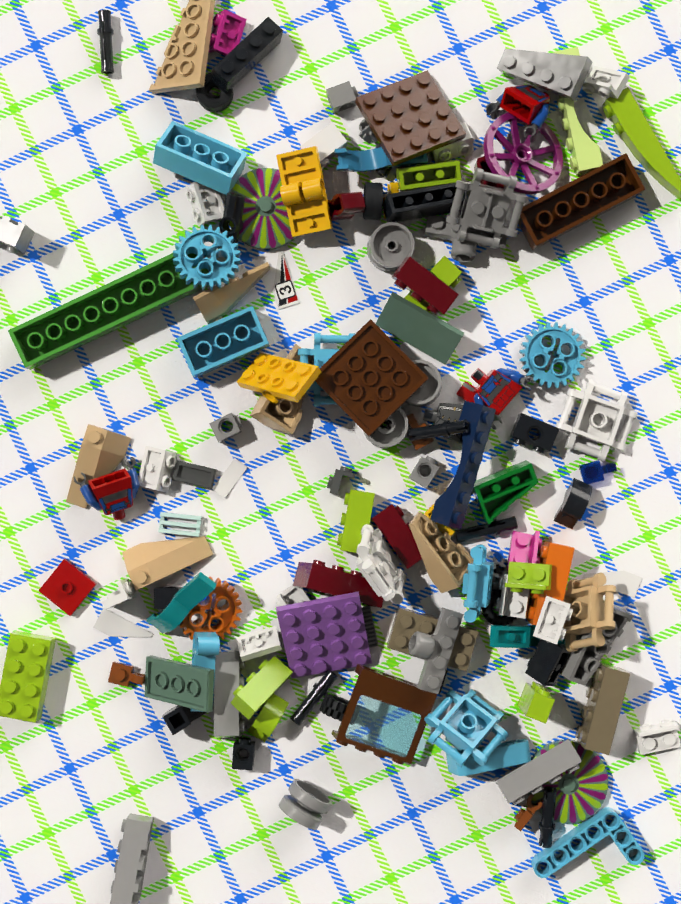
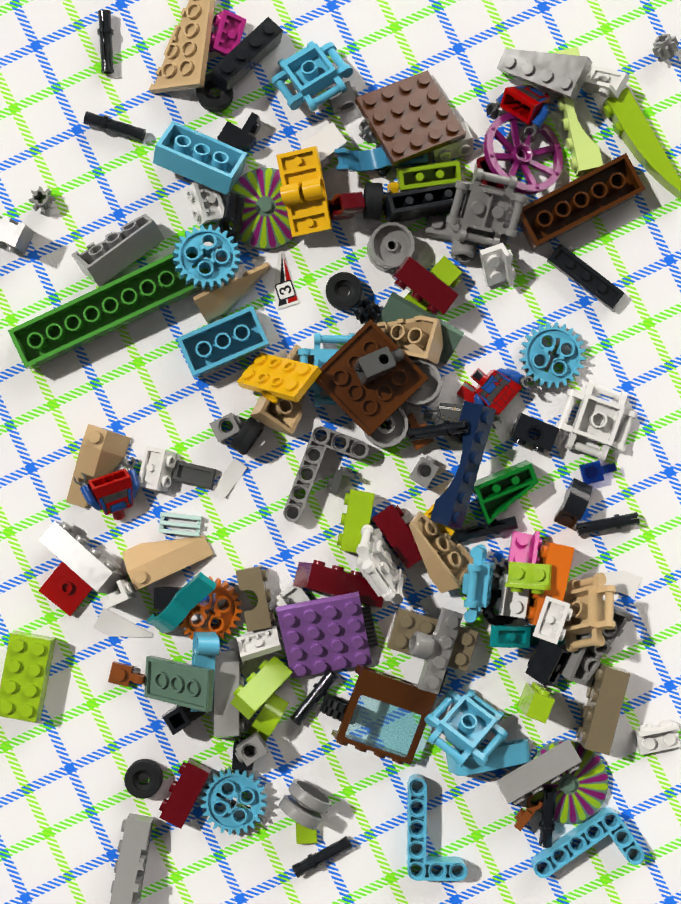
none -> light grey gear [28,186,56,213]
none -> wedge [39,521,127,594]
none -> light grey wedge [71,214,164,287]
none -> black pin [83,111,146,142]
none -> black tyre [124,759,163,799]
none -> dark red brick [159,758,211,829]
none -> medium azure gear [200,766,267,835]
none -> black brick [217,112,261,152]
none -> black tyre [231,417,264,455]
none -> light grey brick [235,731,269,766]
none -> dark tan arch [236,565,276,632]
none -> medium azure brick [271,41,353,112]
none -> light grey beam [283,426,369,522]
none -> black pin [292,836,352,878]
none -> lime tile [296,822,317,844]
none -> black tyre [326,272,362,310]
none -> black gear [354,299,381,324]
none -> dark grey torso [354,347,405,386]
none -> tan wedge [363,315,444,365]
none -> medium azure beam [406,774,468,881]
none -> white bracket [479,243,516,287]
none -> black plate [547,244,625,310]
none -> black pin [576,512,640,536]
none -> light grey gear [652,34,679,60]

